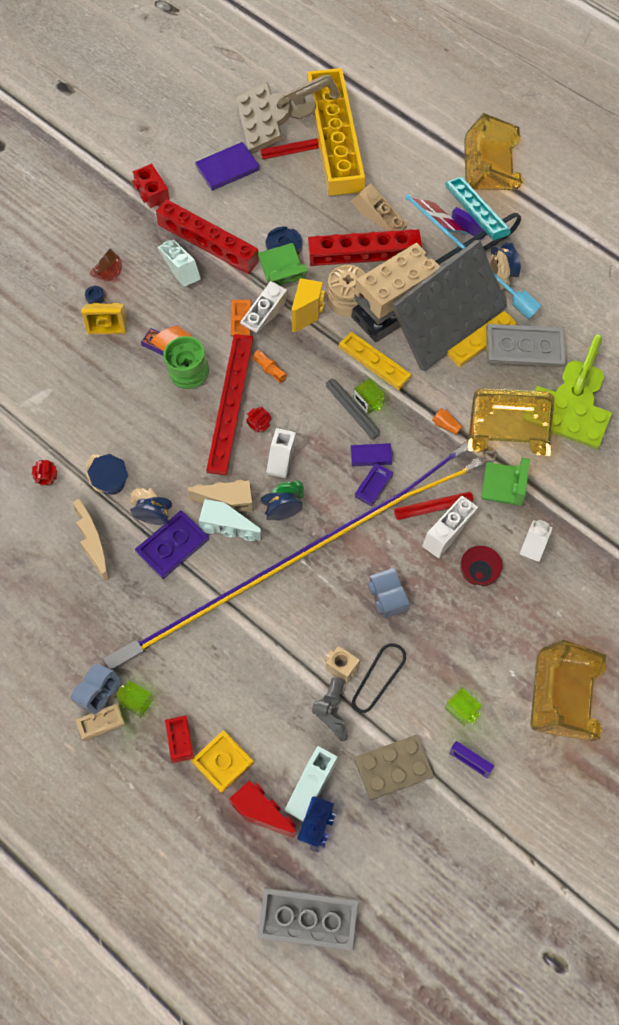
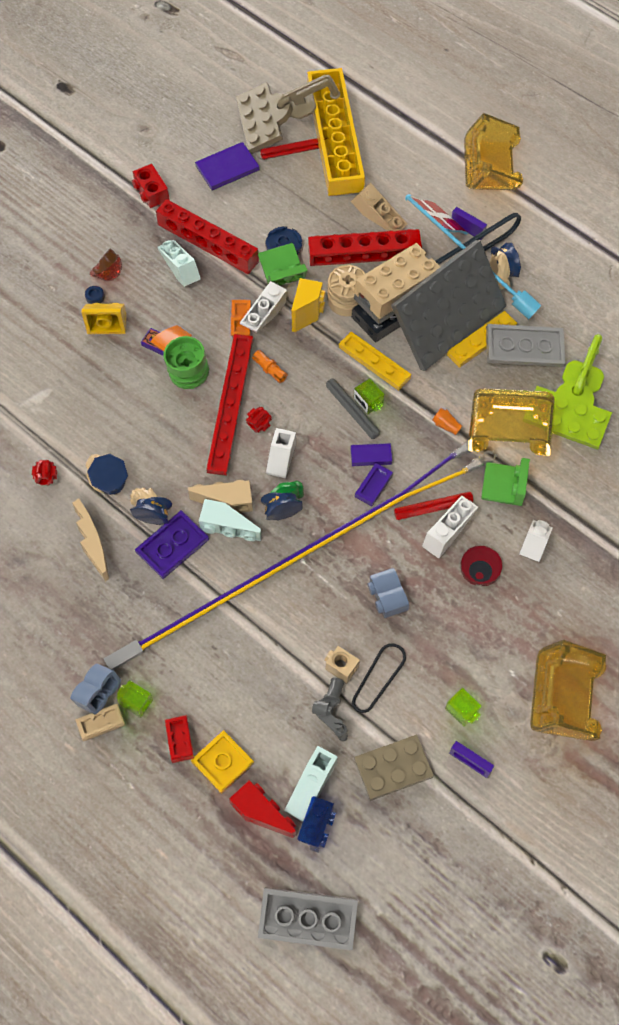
teal tile [445,177,510,240] -> none

